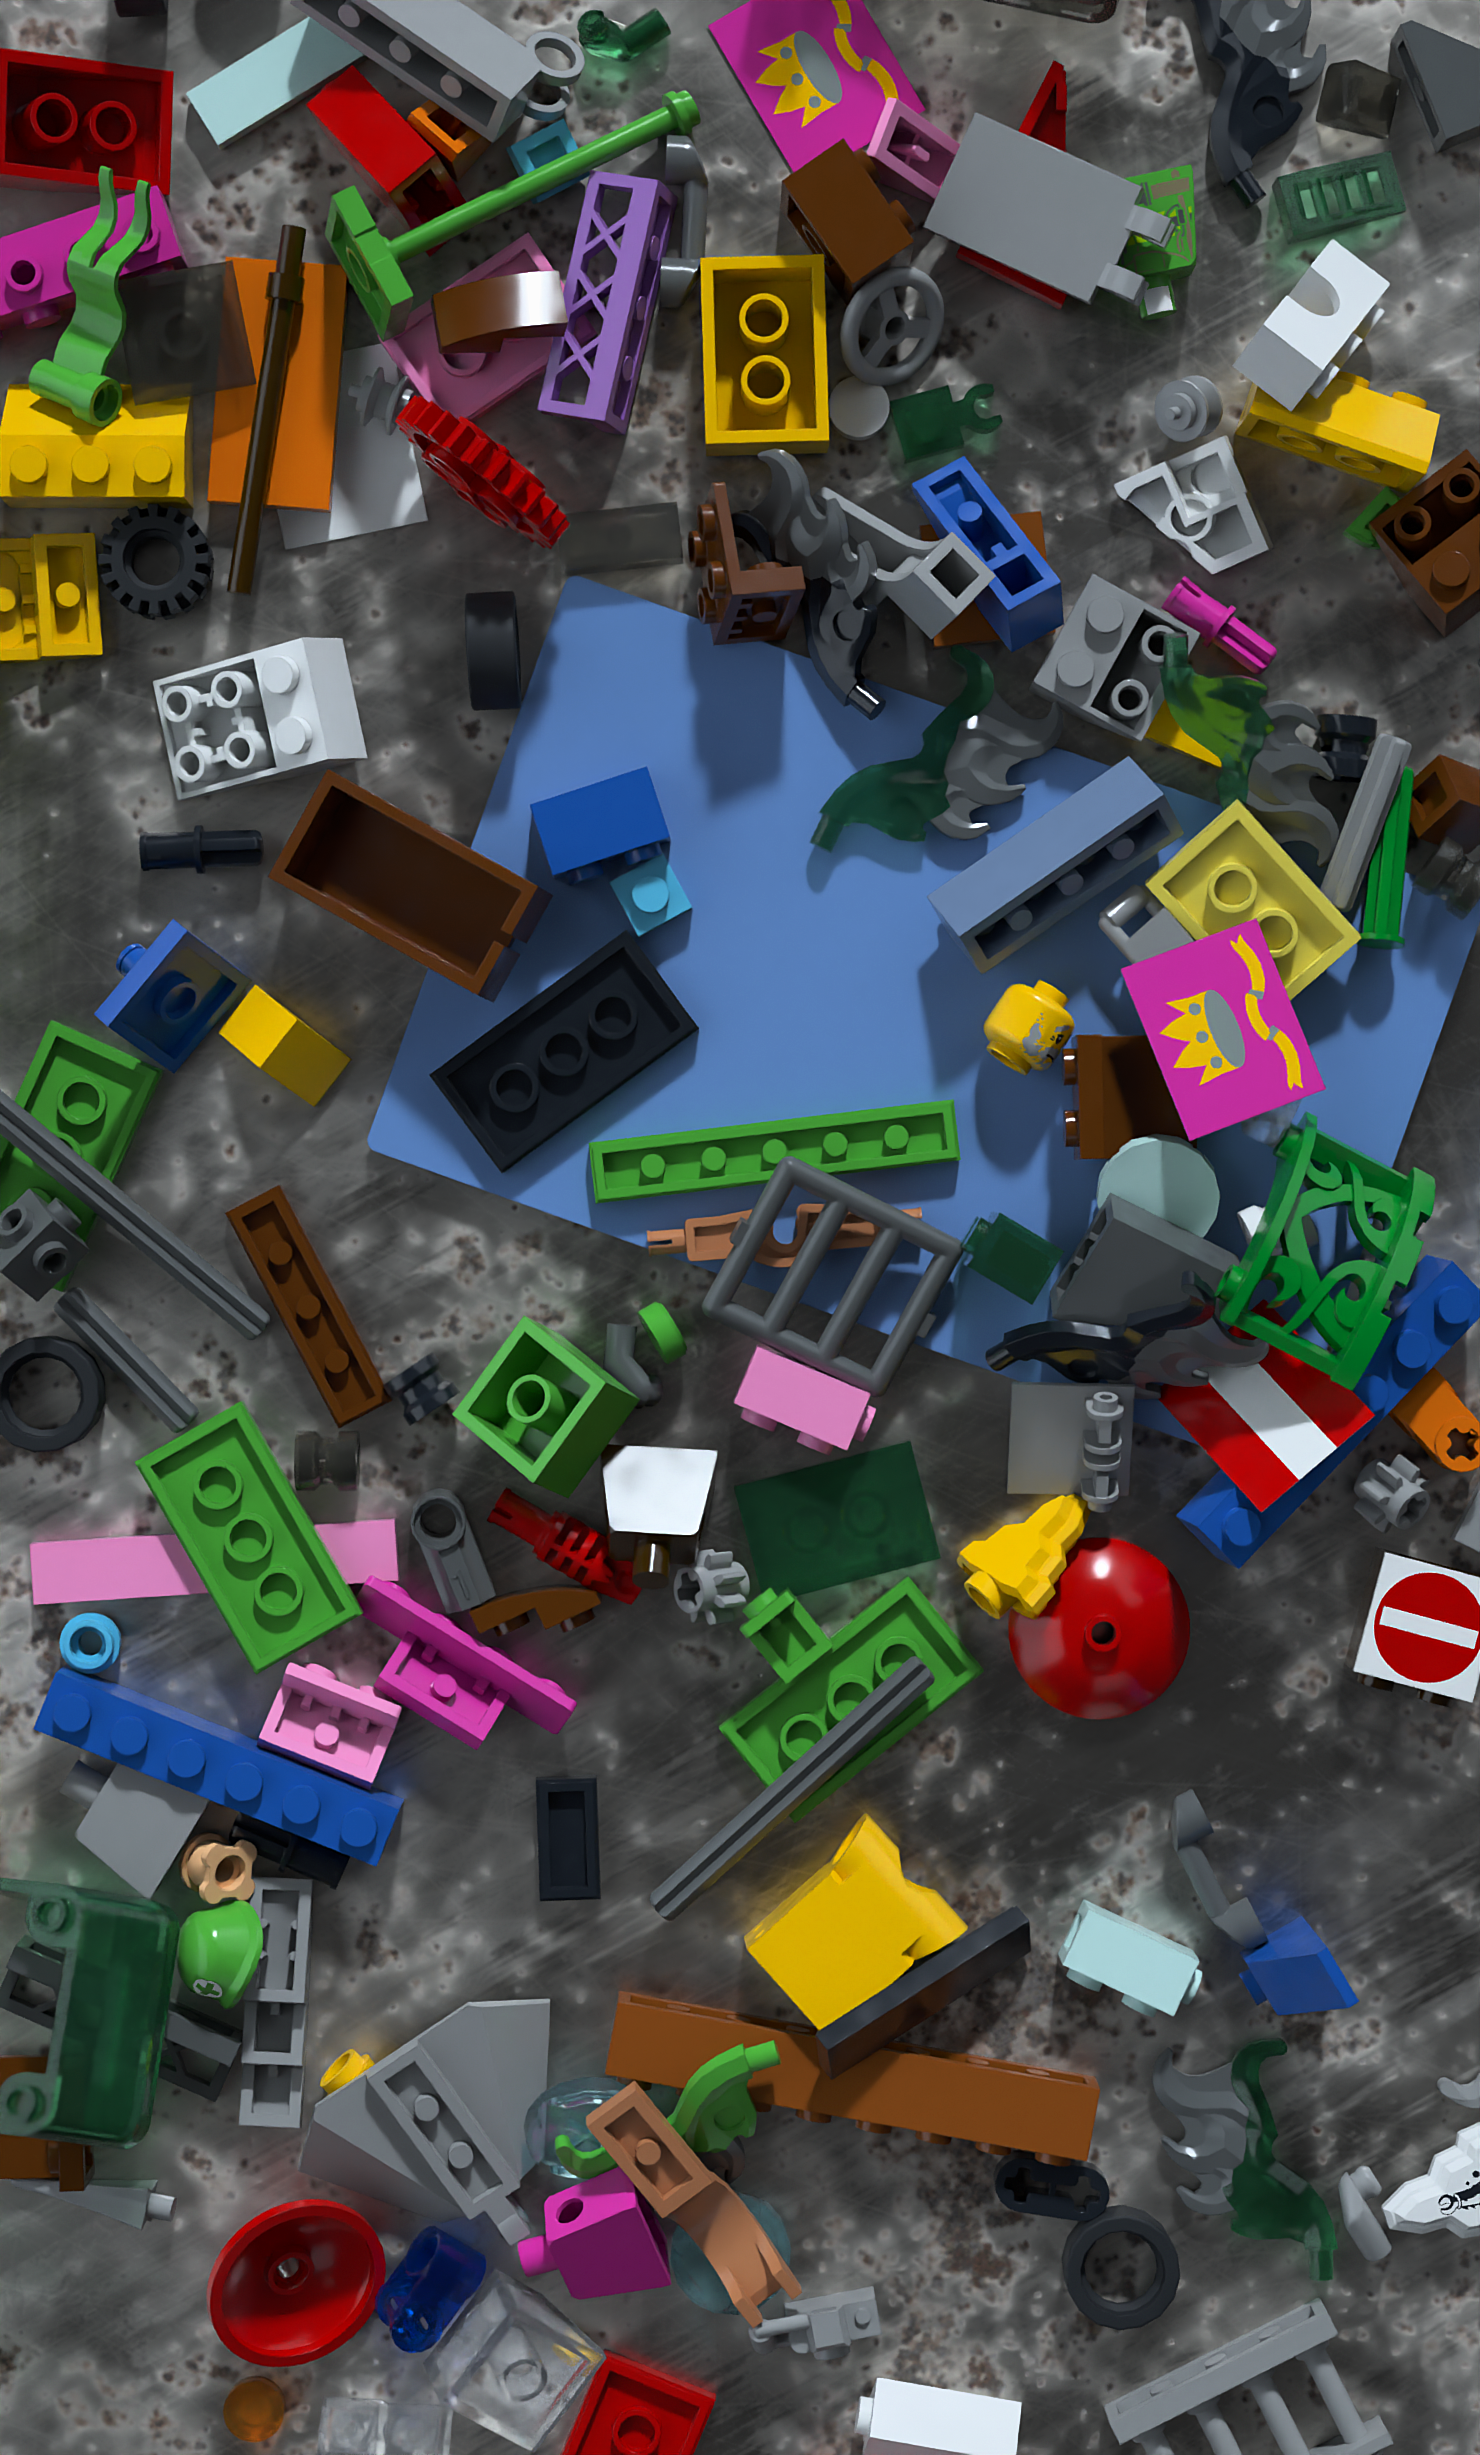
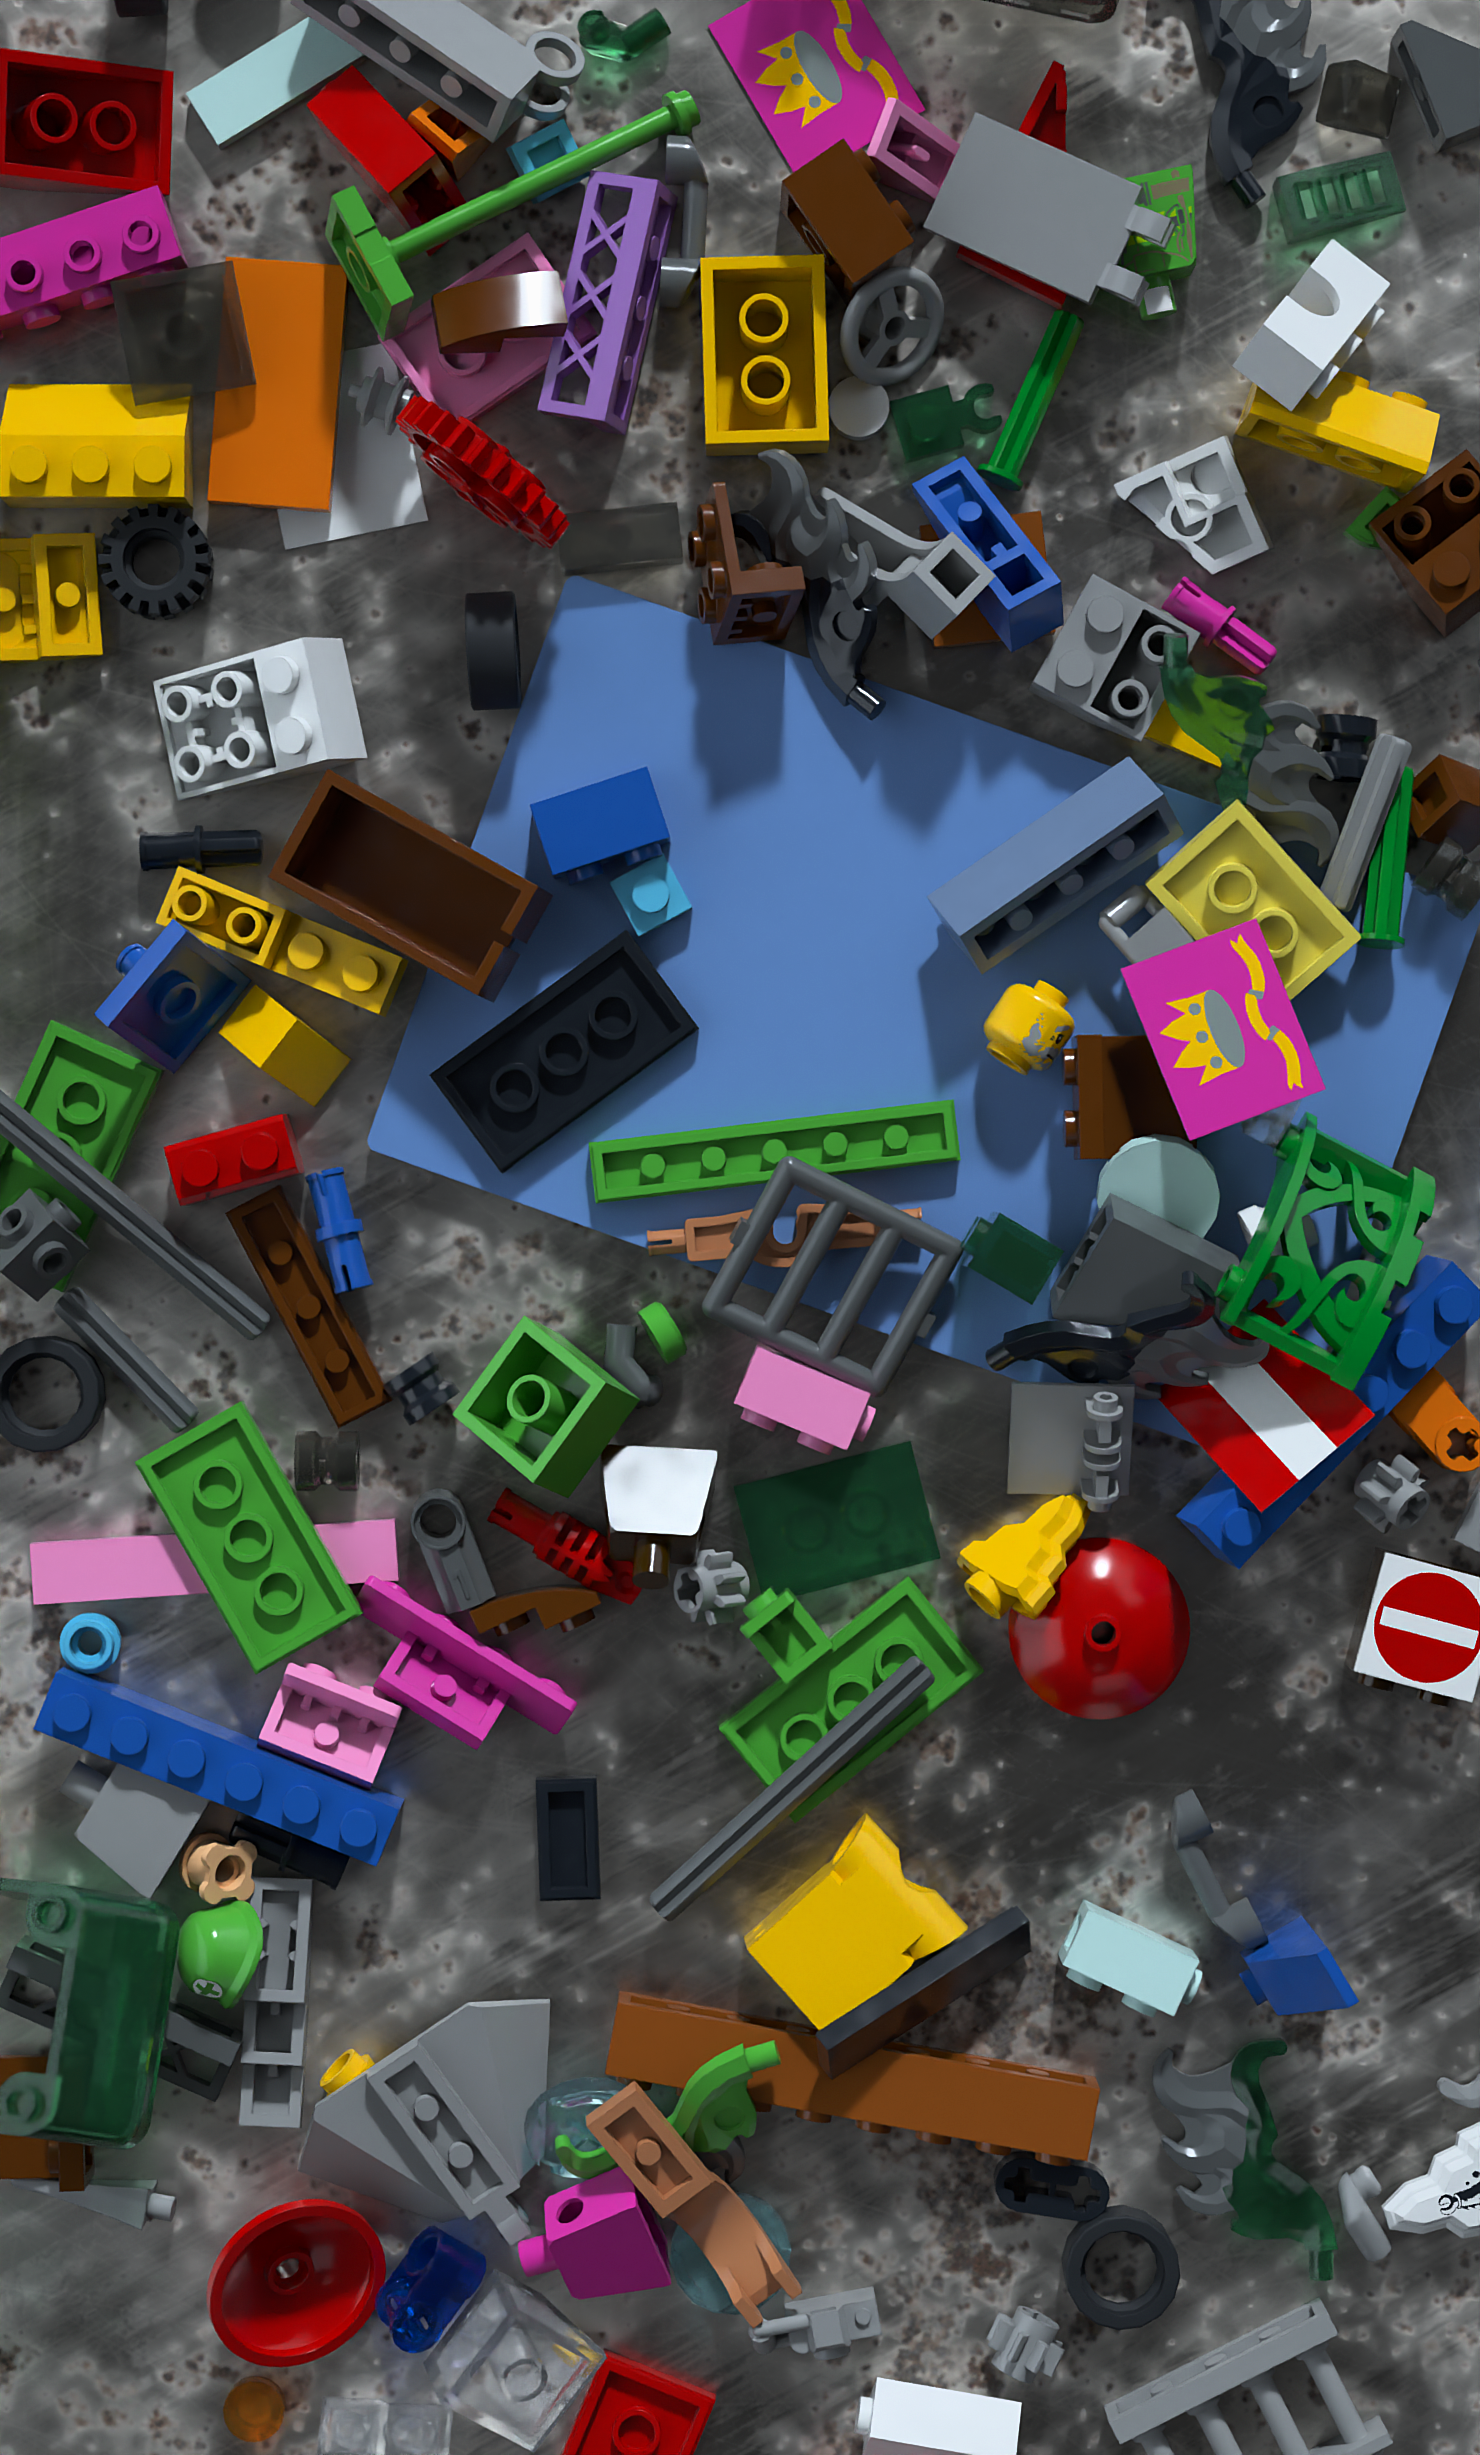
bright green flag [29,166,152,427] -> none
dark brown bar [227,225,306,596] -> none
piece [809,645,1064,853] -> none
light grey wheel [1154,375,1223,442] -> none
none -> yellow slope [155,866,409,1017]
none -> red brick [164,1114,305,1206]
none -> blue pin [305,1167,374,1295]
none -> green axle [976,309,1084,491]
none -> light grey gear [986,2306,1065,2384]

